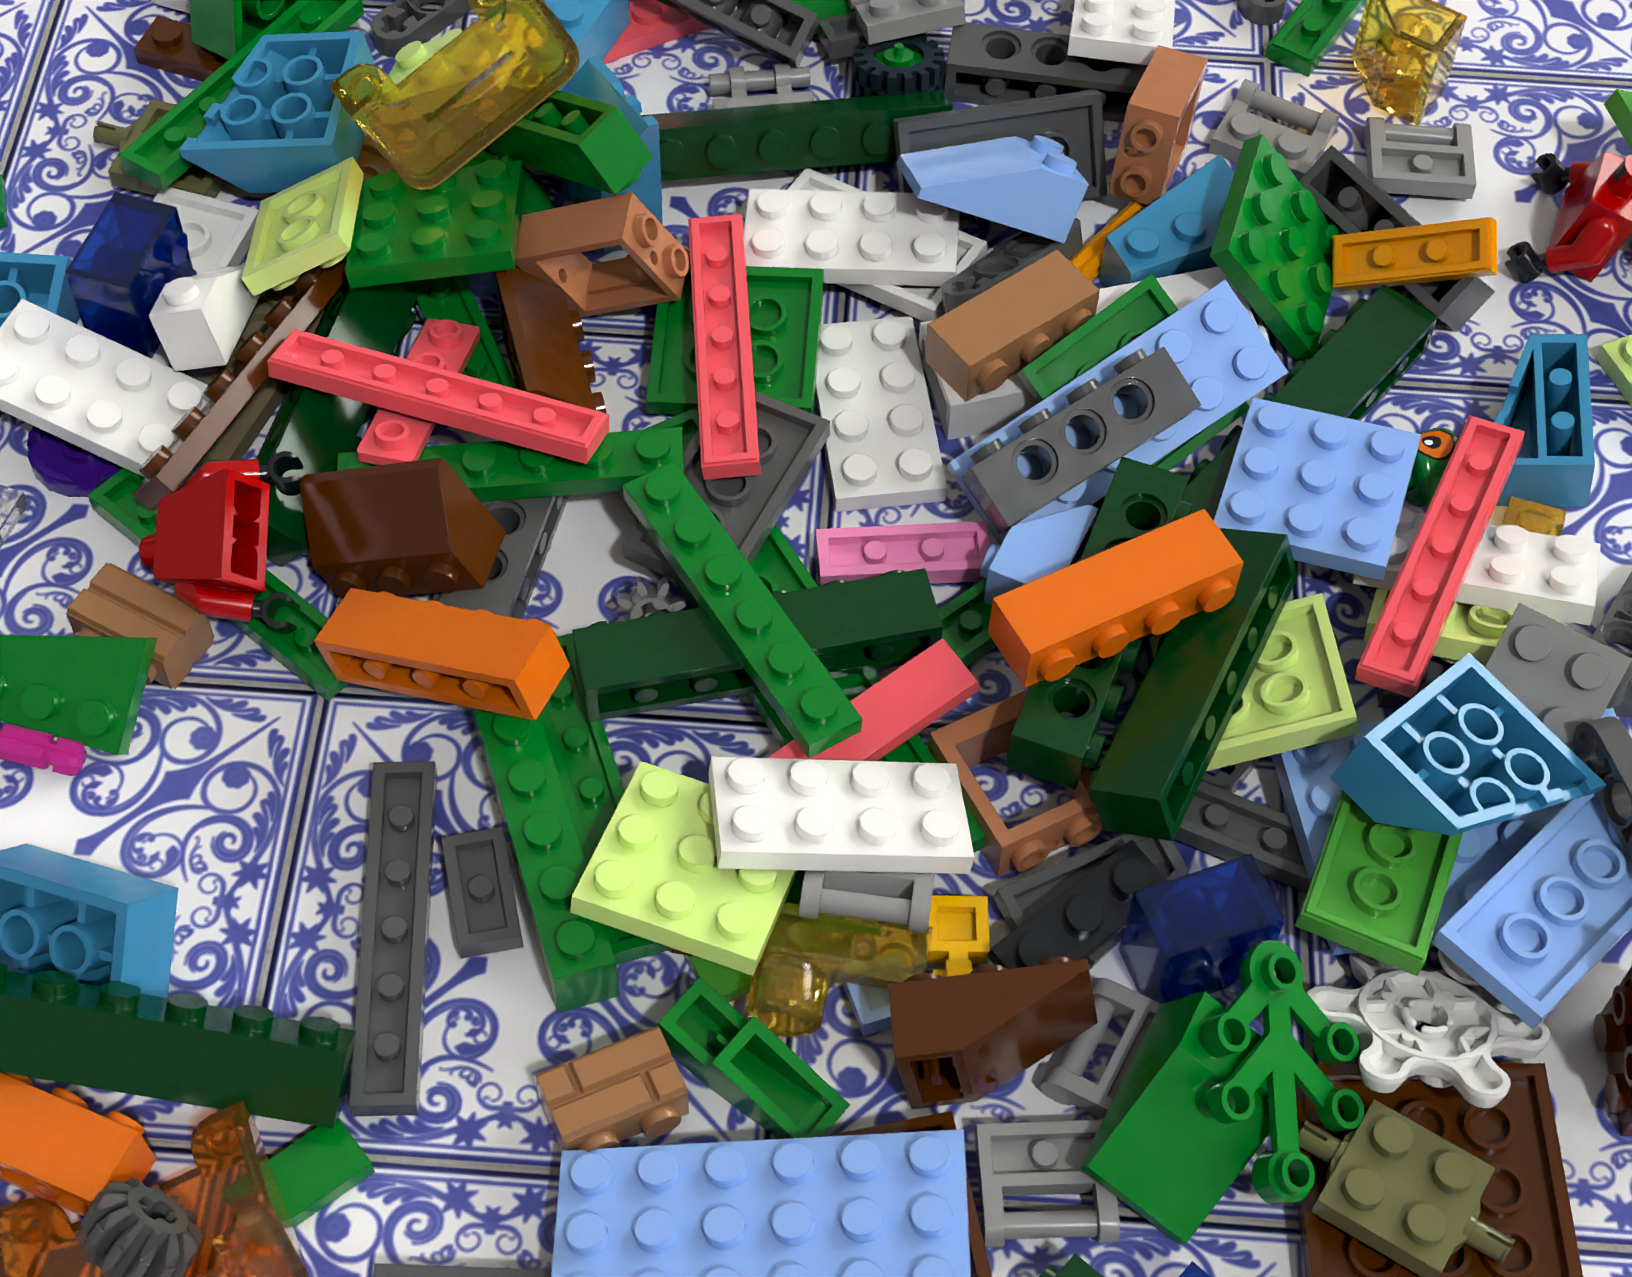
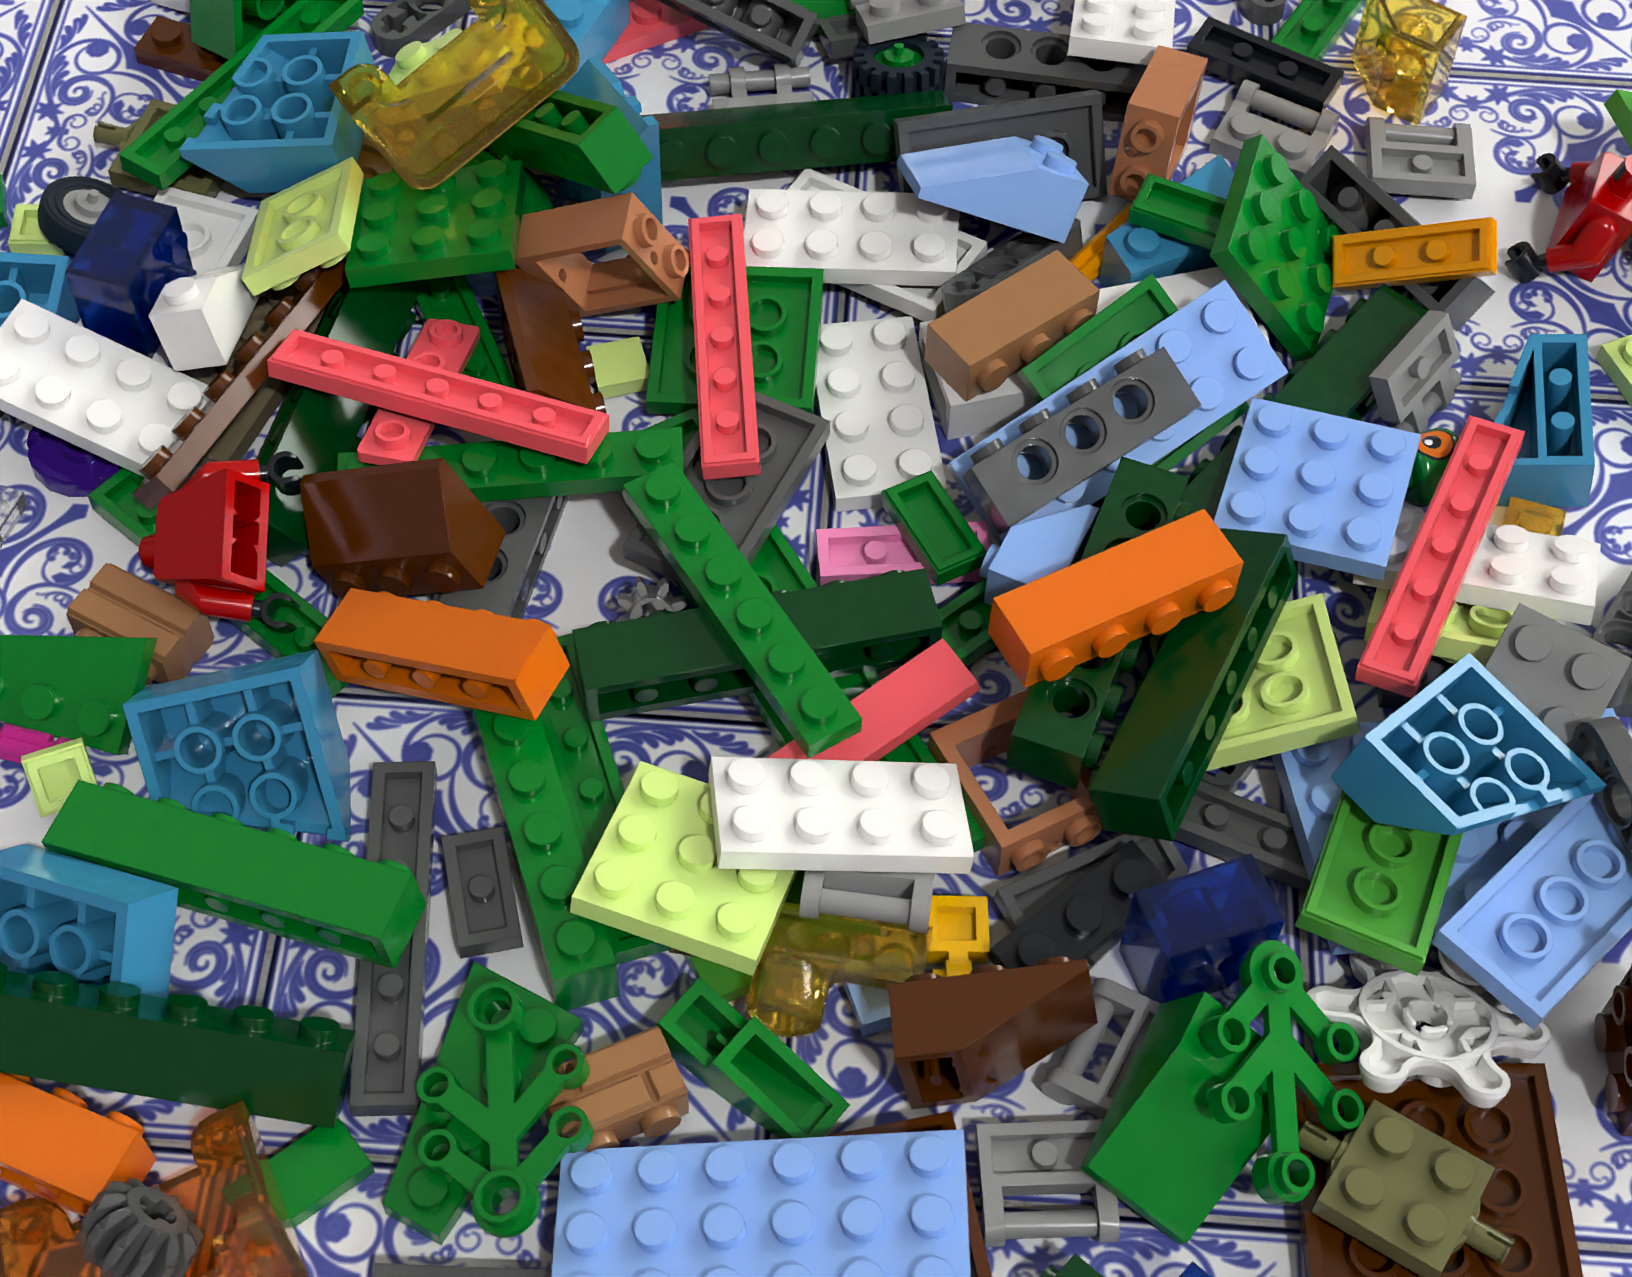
none -> yellowish green tile [8,204,66,256]
none -> yellowish green tile [21,737,98,818]
none -> black wheel [37,176,138,258]
none -> green brick [41,780,427,969]
none -> dark azure wedge [122,649,351,842]
none -> green wing [382,961,584,1245]
none -> green plant [416,981,594,1238]
none -> yellowish green tile [586,336,649,399]
none -> green tile [881,470,987,587]
none -> green tile [1128,173,1227,250]
none -> black plate [1186,16,1344,113]
none -> light grey plate [1369,310,1462,433]

